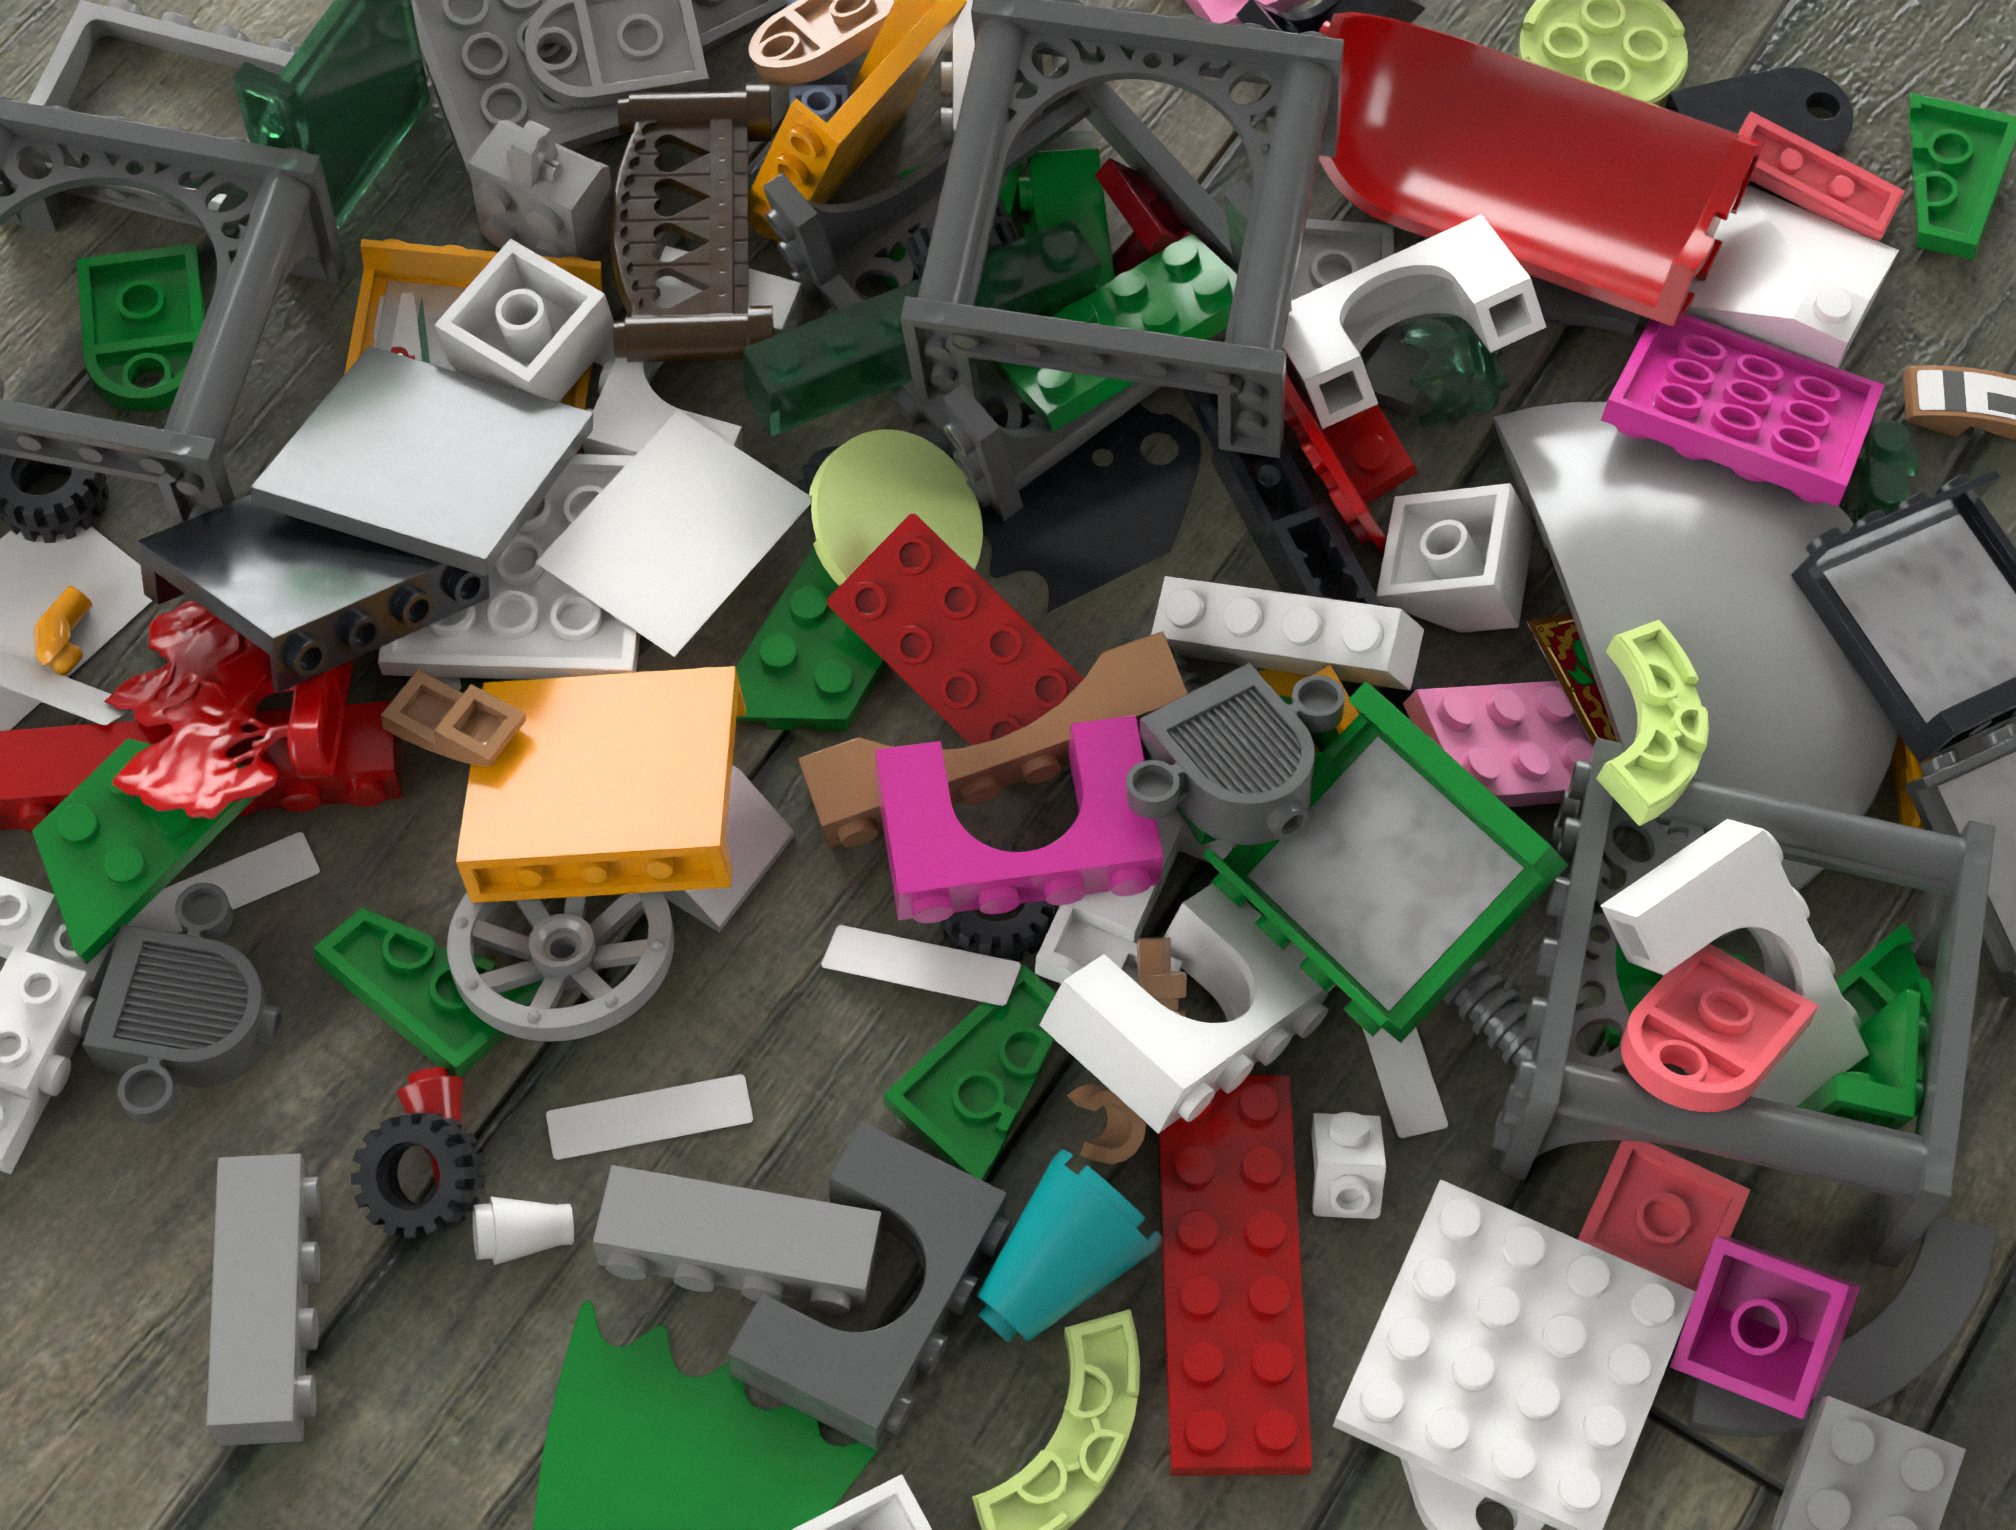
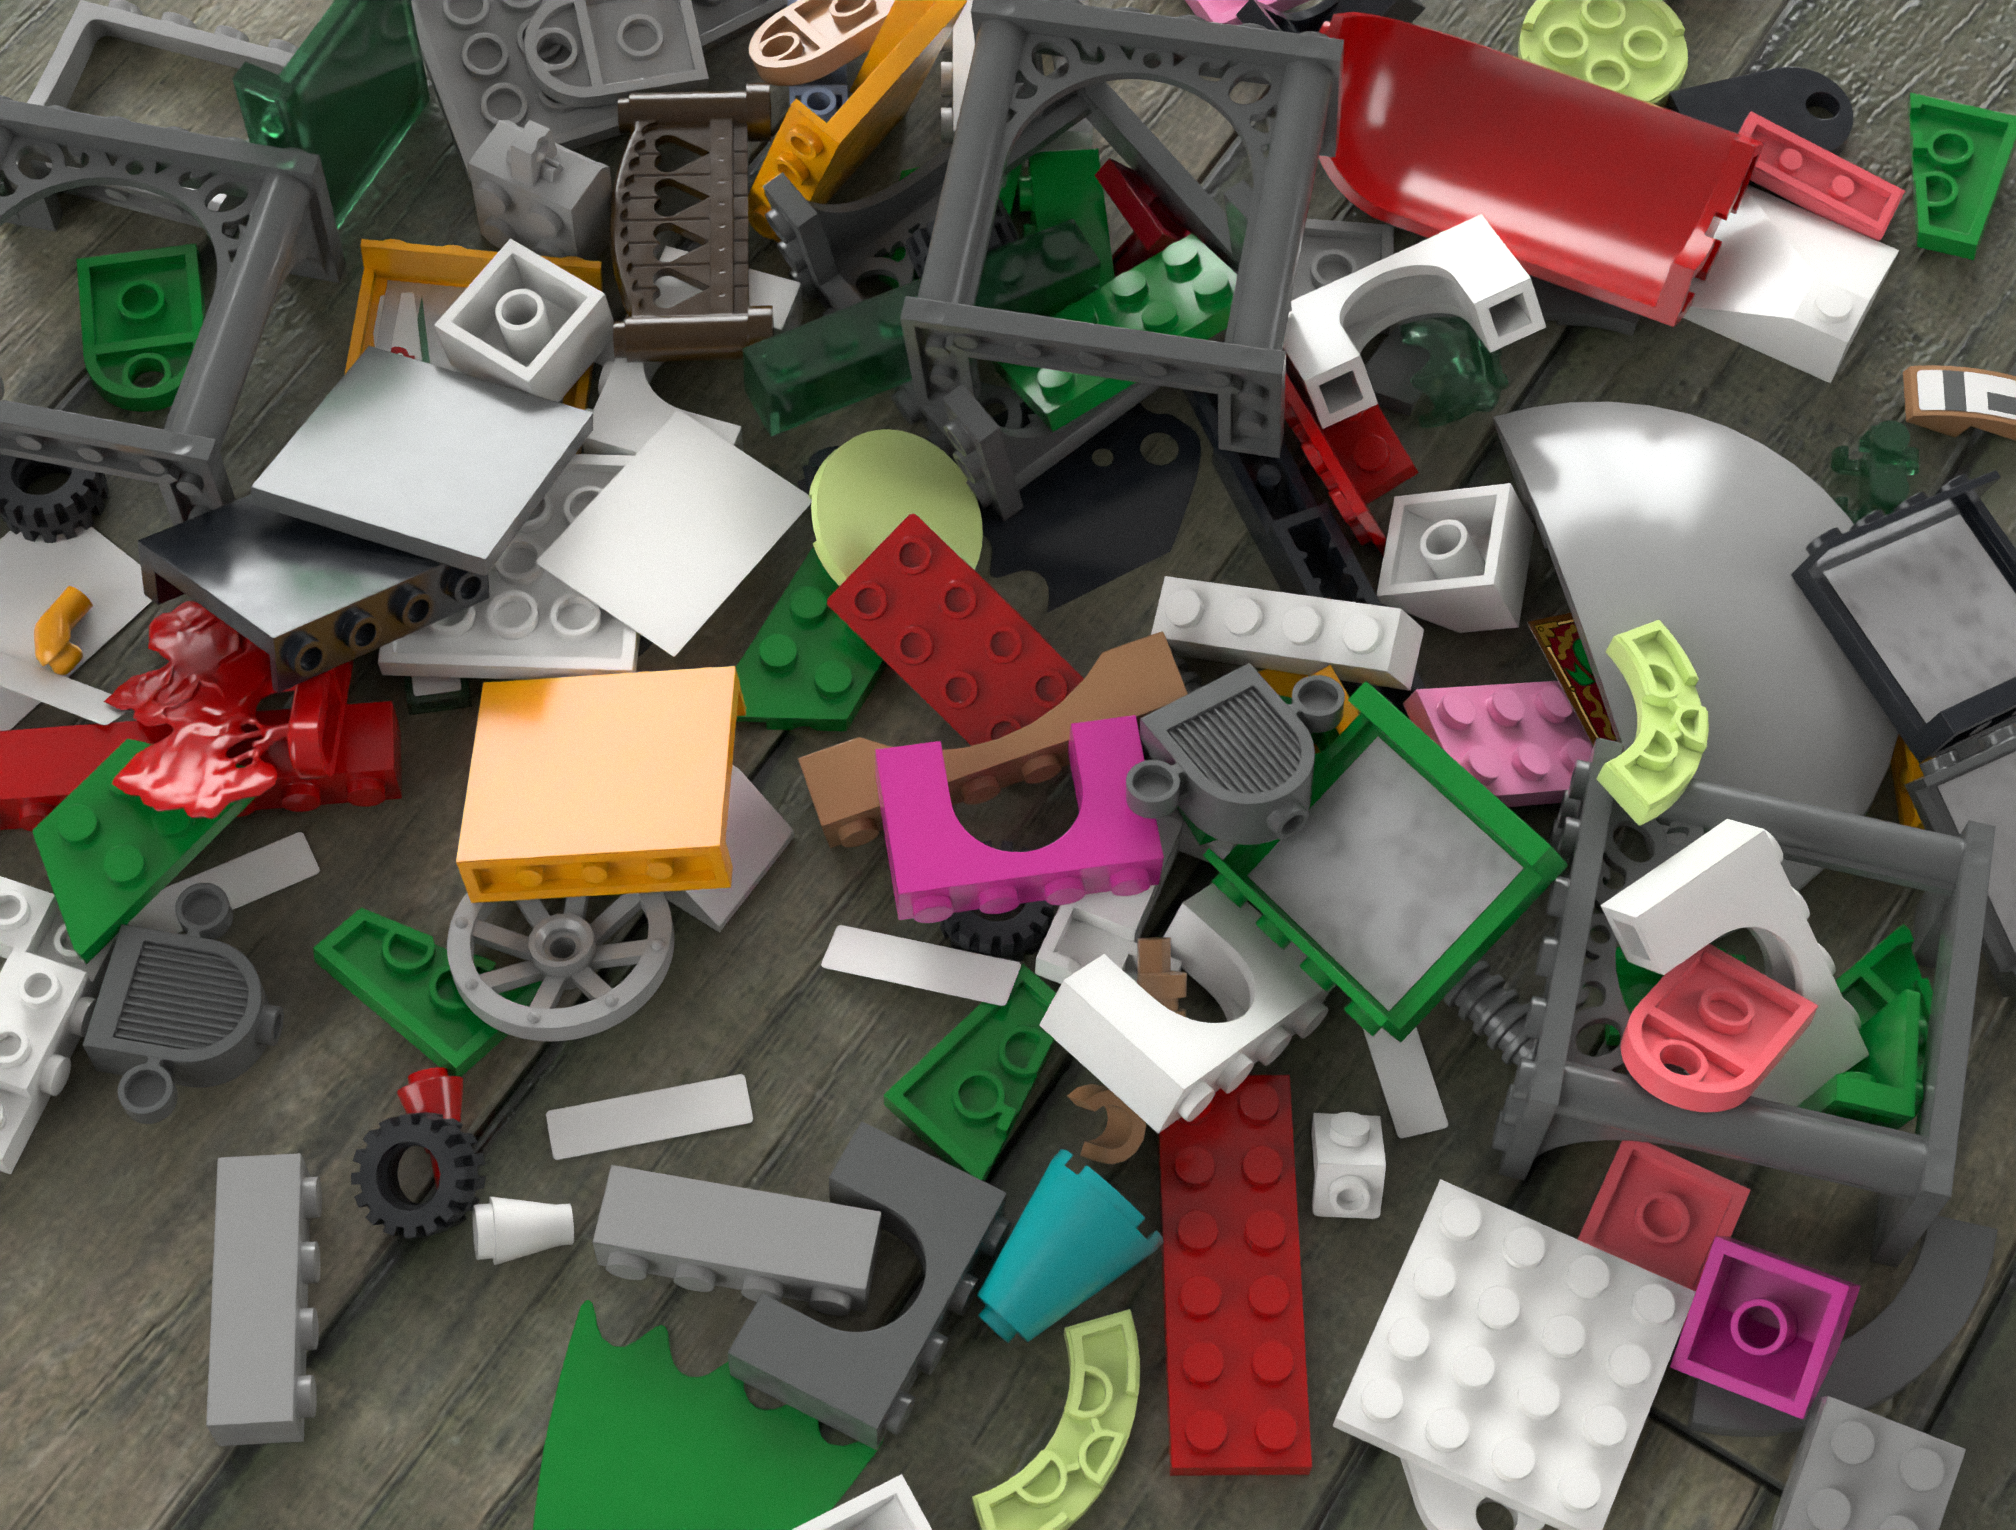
medium nougat slope [381,669,526,767] -> none
dark pink plate [1601,314,1884,507] -> none

